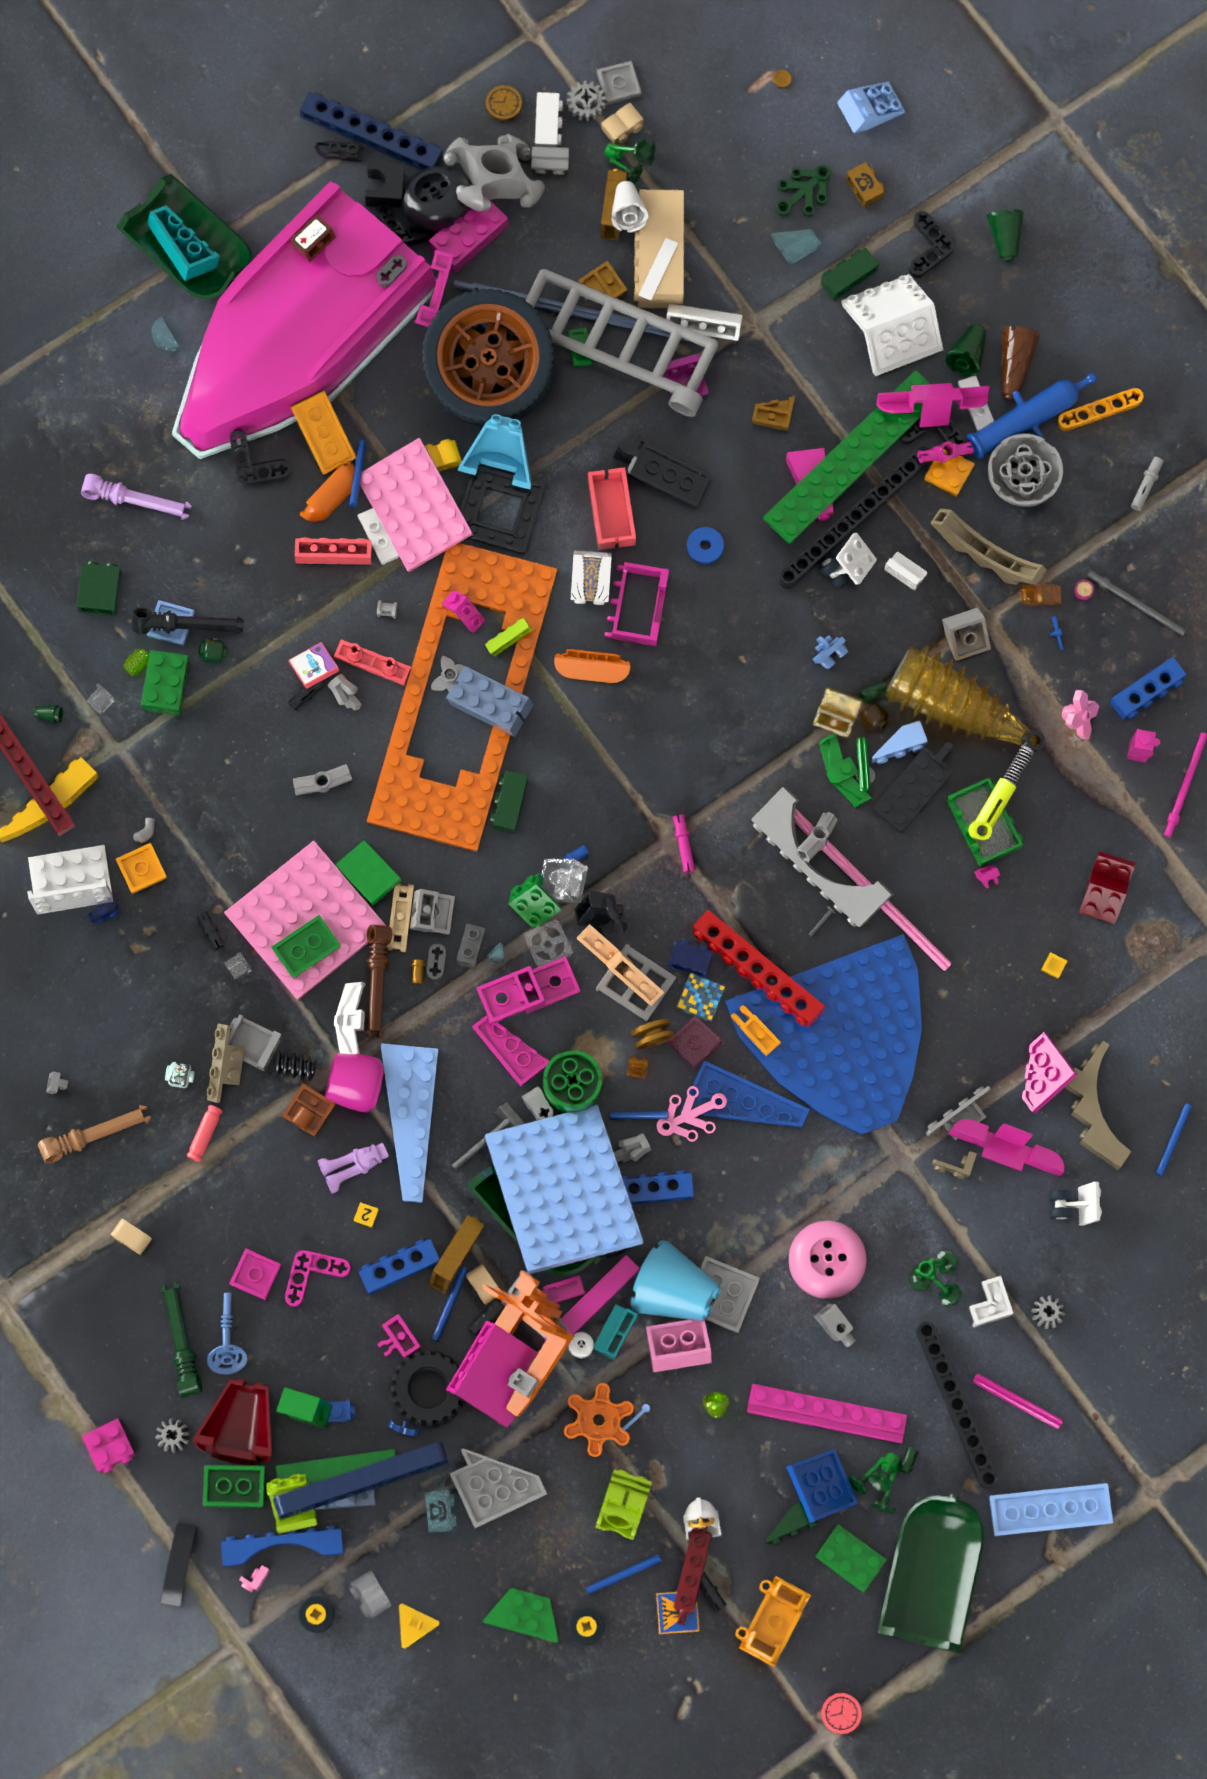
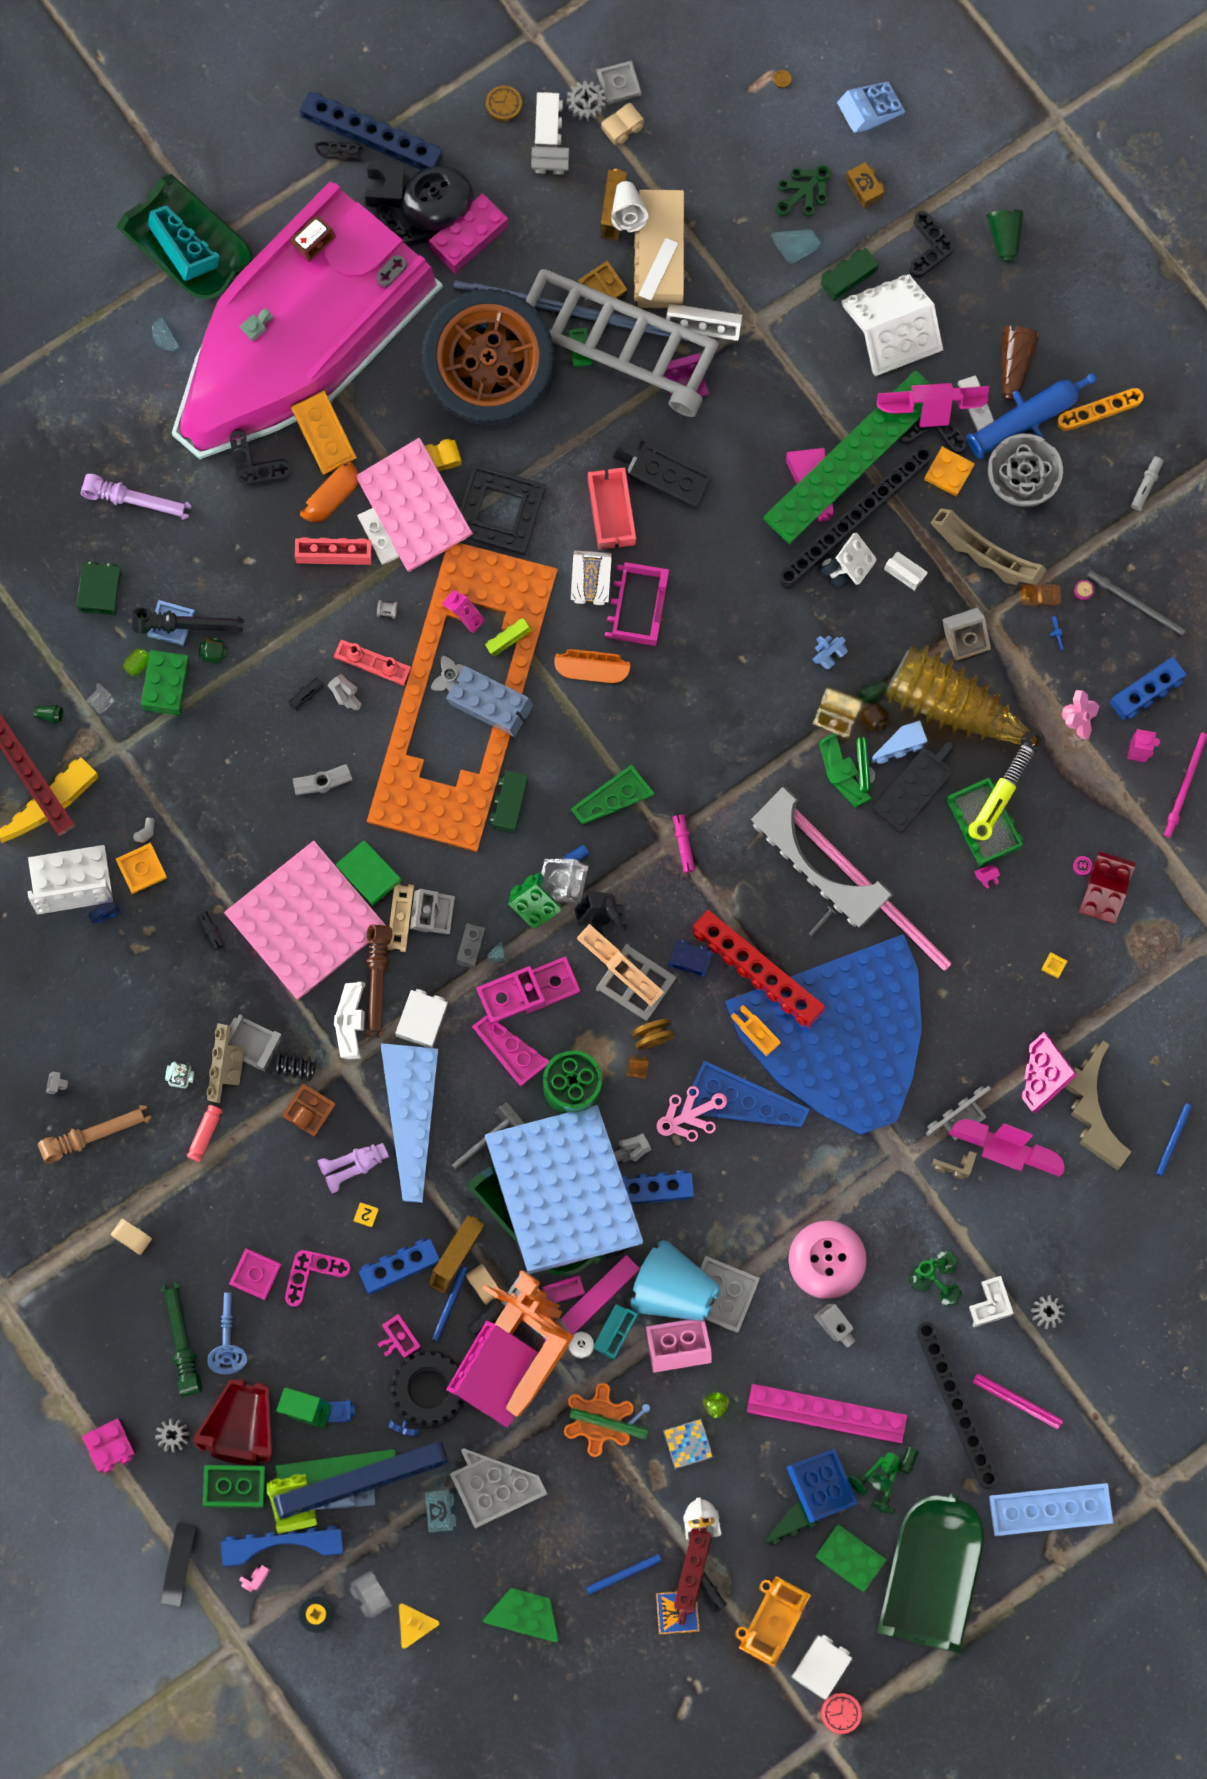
clear panel [224,952,252,980] -> none
green plate [271,915,341,980] -> none
tile [288,642,339,689] -> none
dark pink piece [325,1053,384,1112] -> none
blue piece [349,440,366,508] -> none
pearl gold pin [411,960,426,984] -> none
dark pink hinge [413,250,454,328] -> none
dark grey beam [426,944,446,981] -> none
light grey piece [443,134,545,212] -> none
medium azure cone [458,414,532,489] -> none
light grey bracket [507,1368,539,1399] -> none
light grey piece [521,1086,553,1121] -> none
clear piece [523,919,573,968] -> none
black wheel [569,1609,604,1645] -> none
lime piece [596,1469,652,1540] -> none
dark green plant [605,139,656,183] -> none
blue bar [610,1111,669,1119] -> none
clear pink plate [668,1016,723,1069] -> none
tile [676,972,726,1023] -> none
blue tile [686,527,724,564] -> none
pearl gold wing [751,397,795,431] -> none
light grey piece [795,812,838,862] -> none
dark pink pin [918,442,973,463] -> none
dark green cone [945,324,986,377] -> none
white plate [1049,1182,1102,1226] -> none
none -> sand green plate [239,308,273,342]
none -> white brick [395,989,448,1048]
none -> green axle [569,1408,648,1440]
none -> green wing [571,764,654,825]
none -> tile [663,1419,713,1469]
none -> white brick [791,1635,852,1700]
none -> dark pink tile [1073,856,1092,876]

